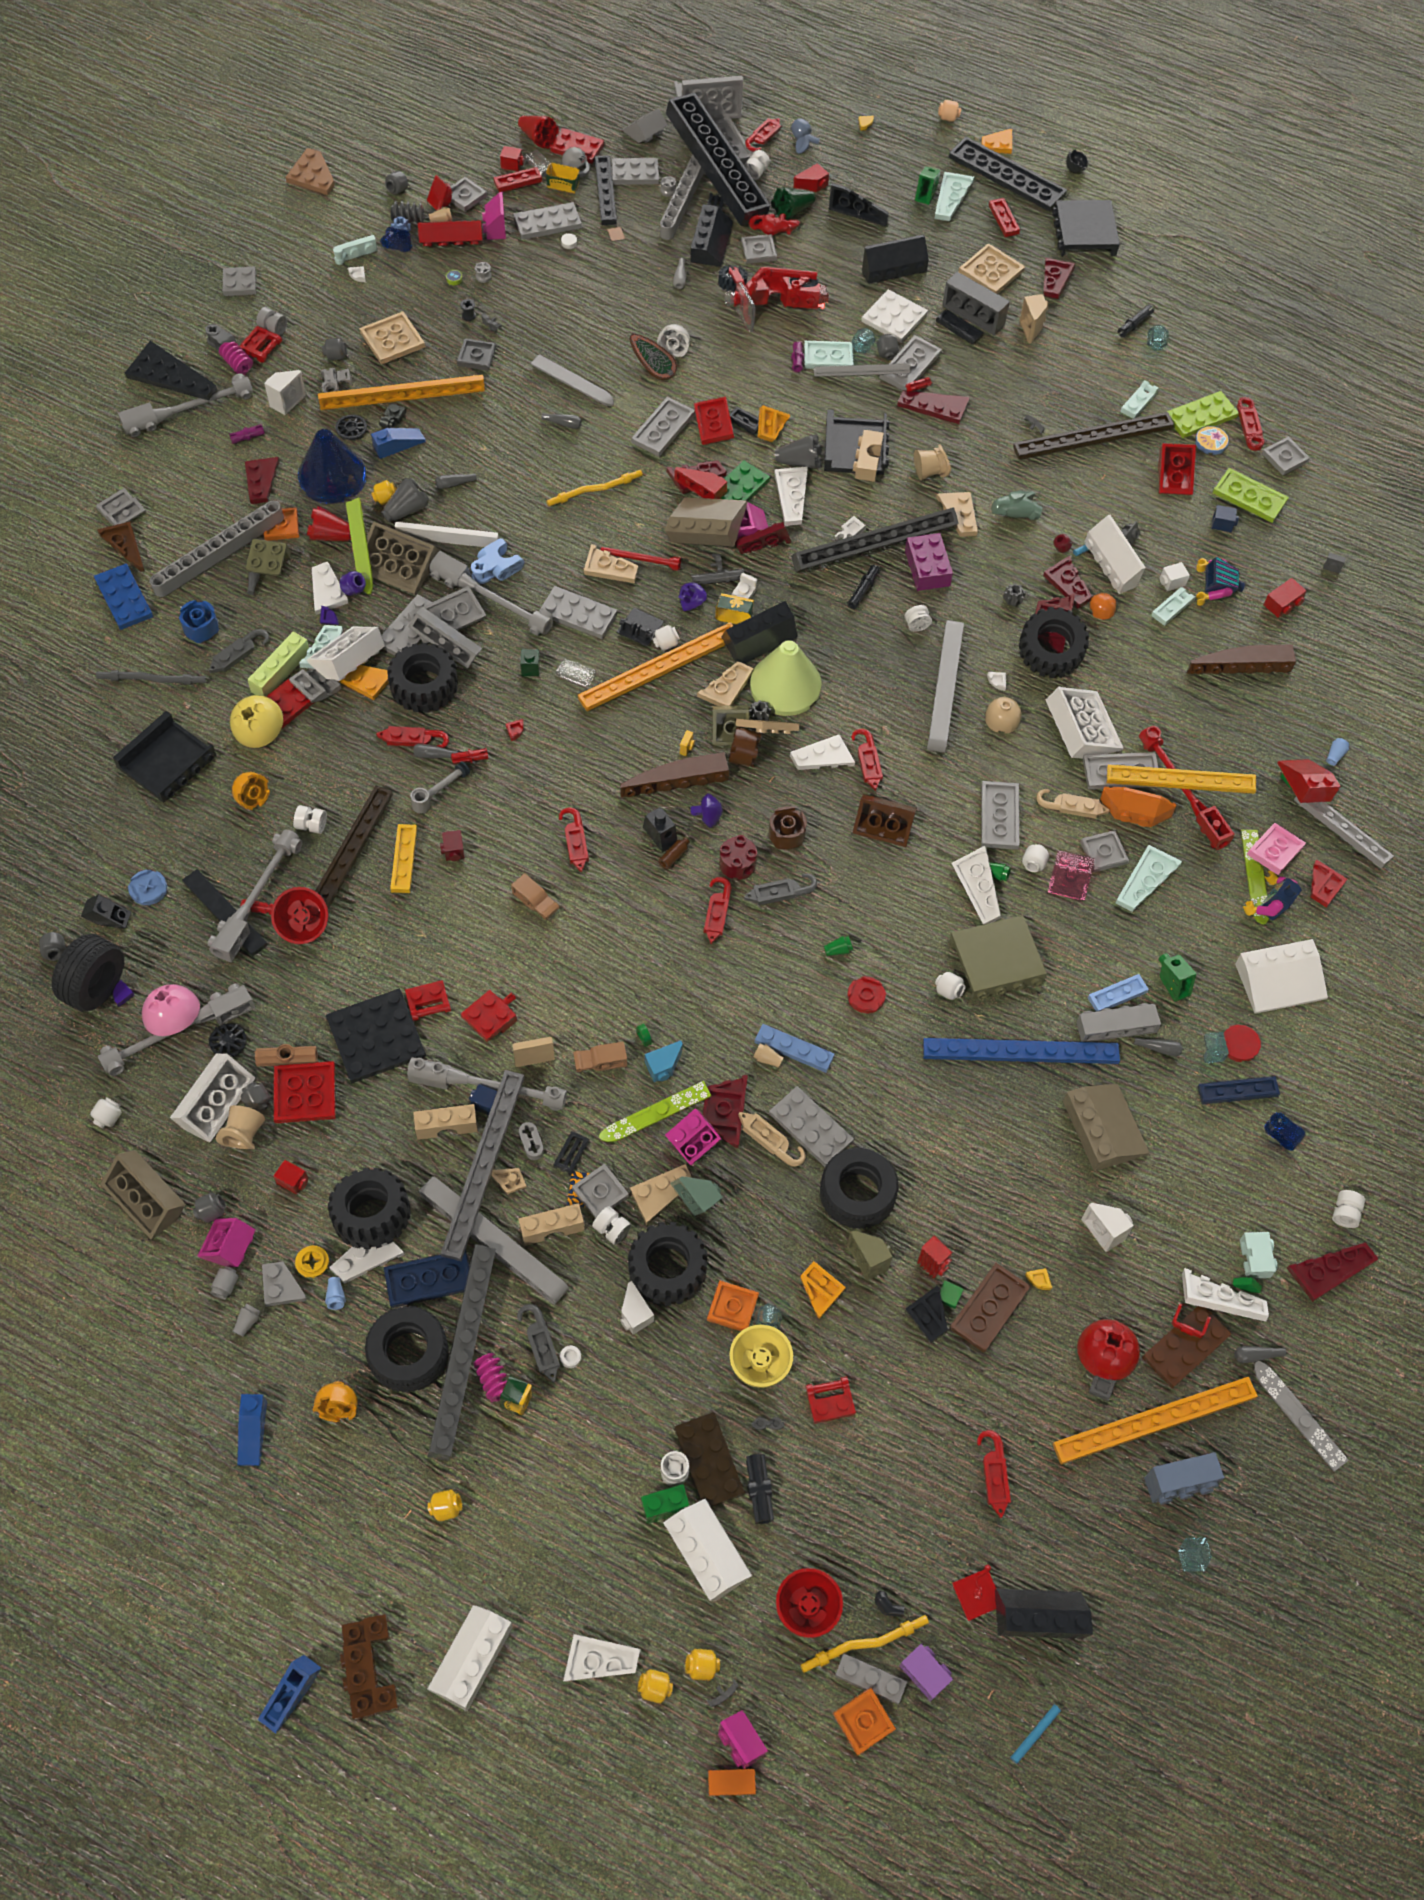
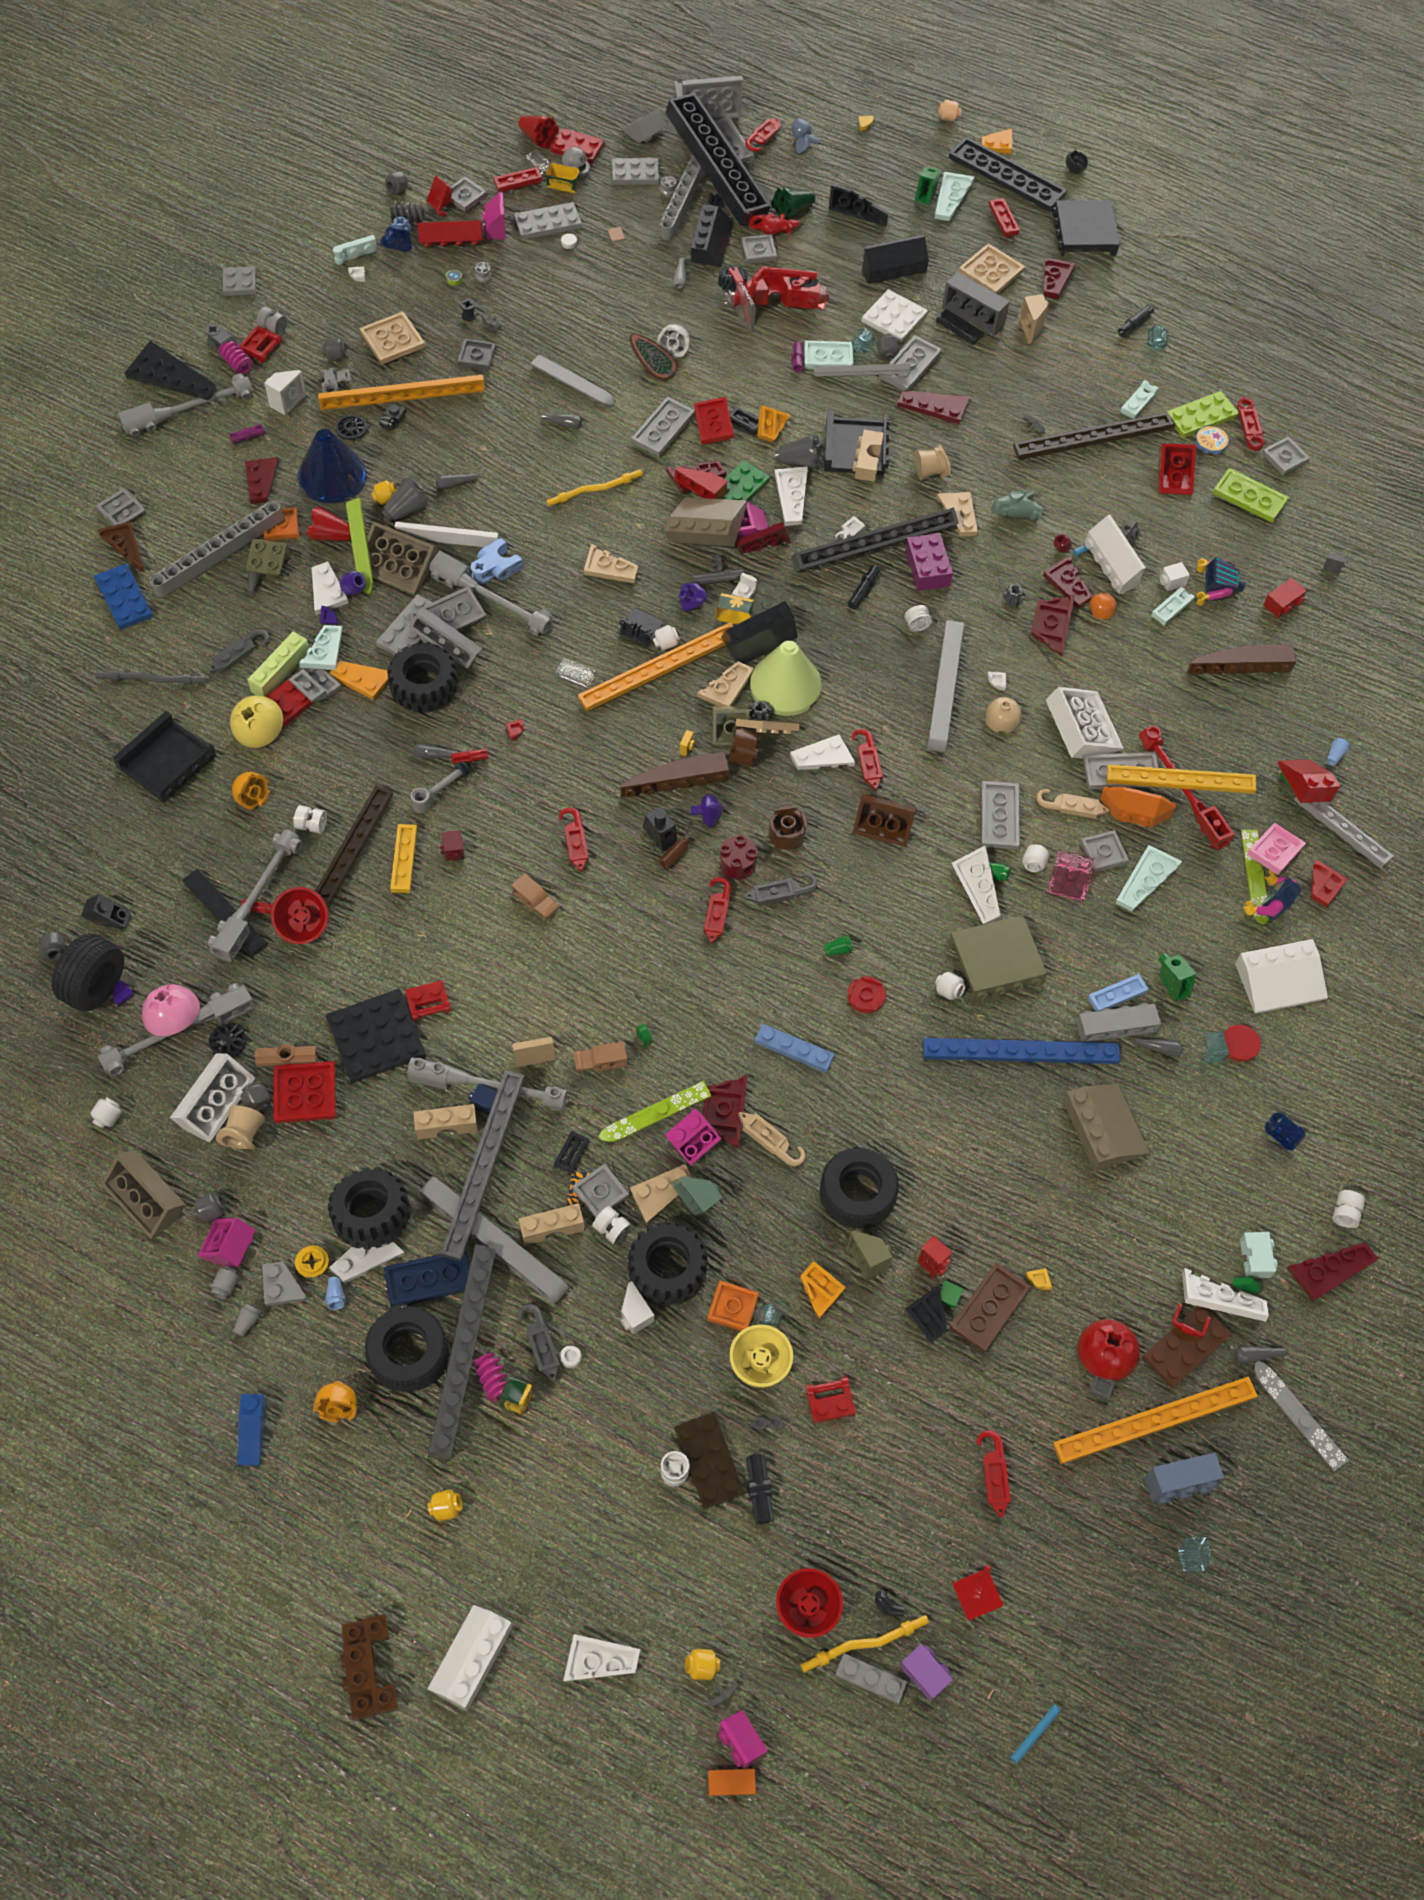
medium blue tile [128,870,168,905] -> none
blue brick [179,600,219,643] -> none
blue slope [258,1655,322,1734] -> none
red brick [273,1160,308,1195] -> none
medium nougat plate [286,148,335,195] -> none
white slope [307,626,385,681] -> none
blue slope [371,428,426,459] -> none
red plate [376,726,449,748] -> none
tan cone [429,207,453,222] -> none
red plate [461,990,517,1042] -> none
tan piece [491,1168,527,1195] -> none
red brick [500,146,524,171] -> none
light grey beam [519,1122,544,1160] -> none
dark green brick [520,649,540,676] -> none
light grey plate [539,586,617,639] -> none
tile [595,156,617,225] -> none
red piece [600,547,681,571] -> none
yellow head [637,1669,673,1703] -> none
green brick [641,1484,689,1524] -> none
dark azure slope [645,1040,683,1082] -> none
white slope [663,1499,752,1602] -> none
white wheel [744,150,770,180] -> none
tan cone [753,1043,784,1068] -> none
light grey plate [769,1086,854,1167] -> none
red slope [793,163,829,192] -> none
orange tile [832,1688,896,1755] -> none
red axle [905,377,932,392] -> none
black slope [995,1588,1093,1639] -> none
black tyre [1019,607,1089,678] -> none
white slope [1081,1203,1134,1252] -> none
dark blue tile [1198,1076,1280,1105] -> none
dark blue brick [1211,505,1239,532] -> none

